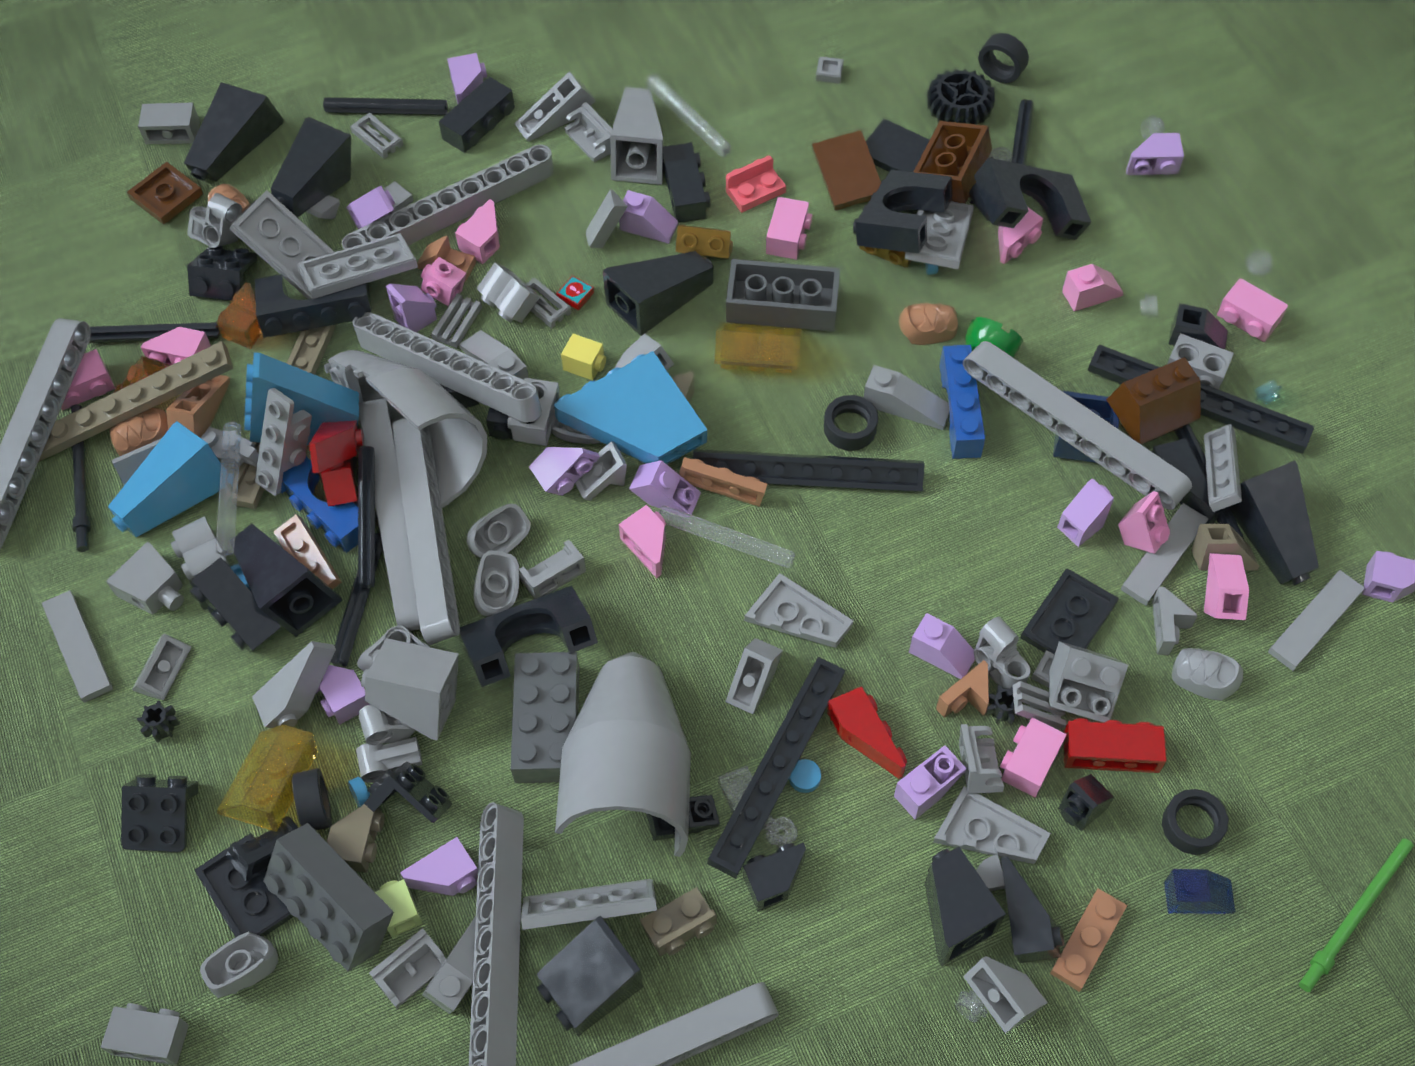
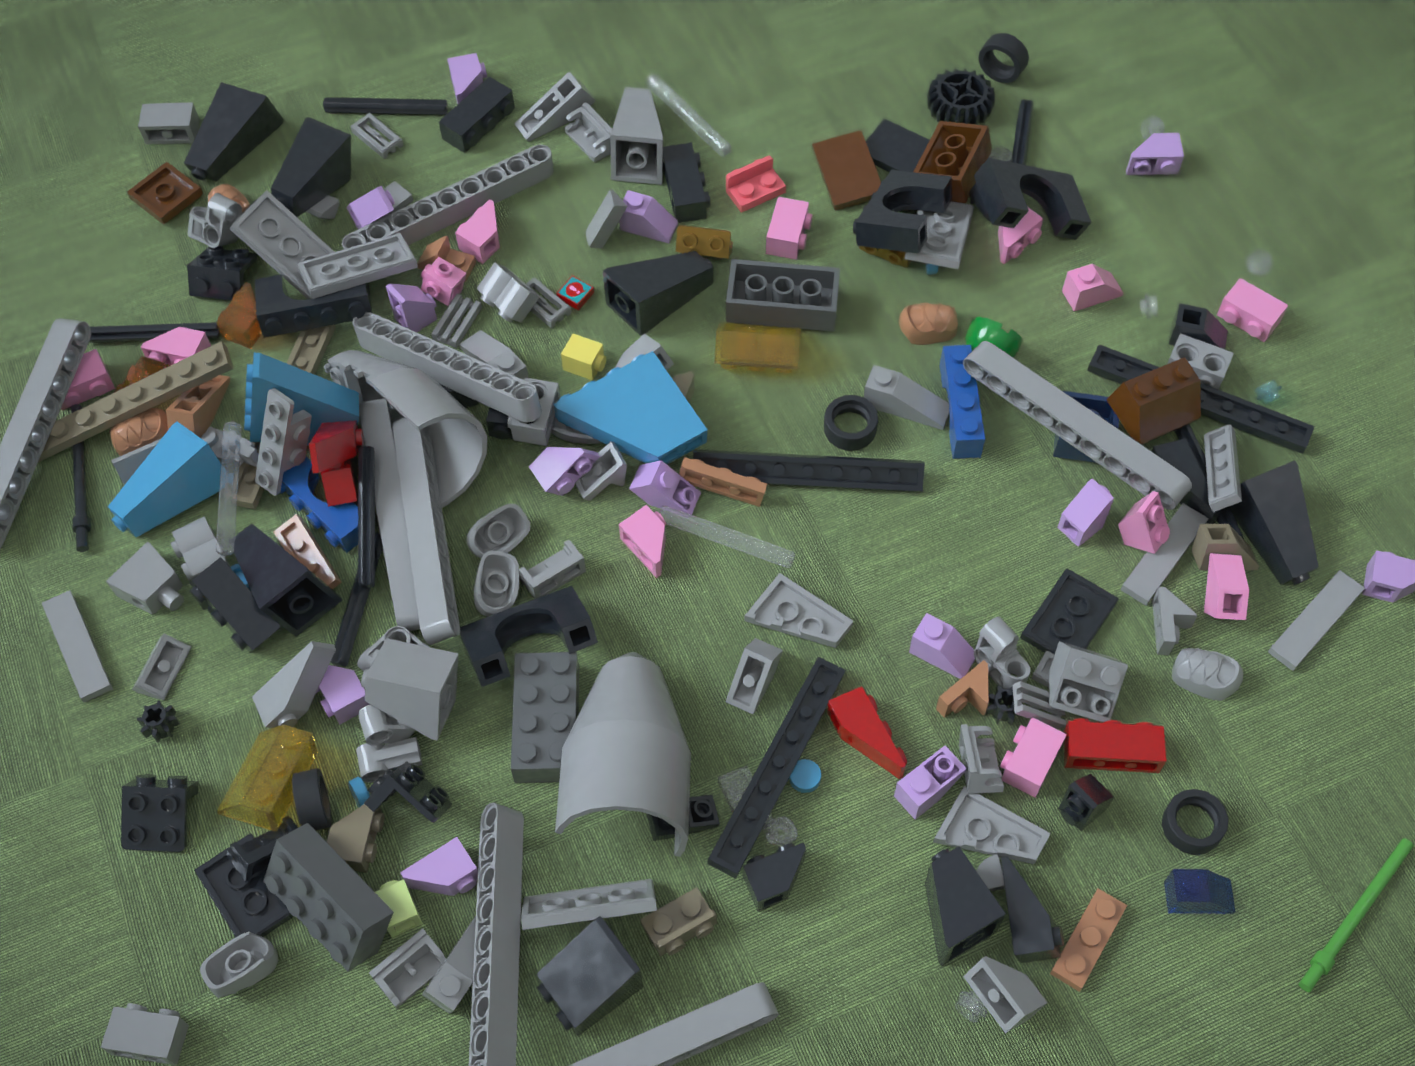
light grey tile [816,57,844,84] -> none

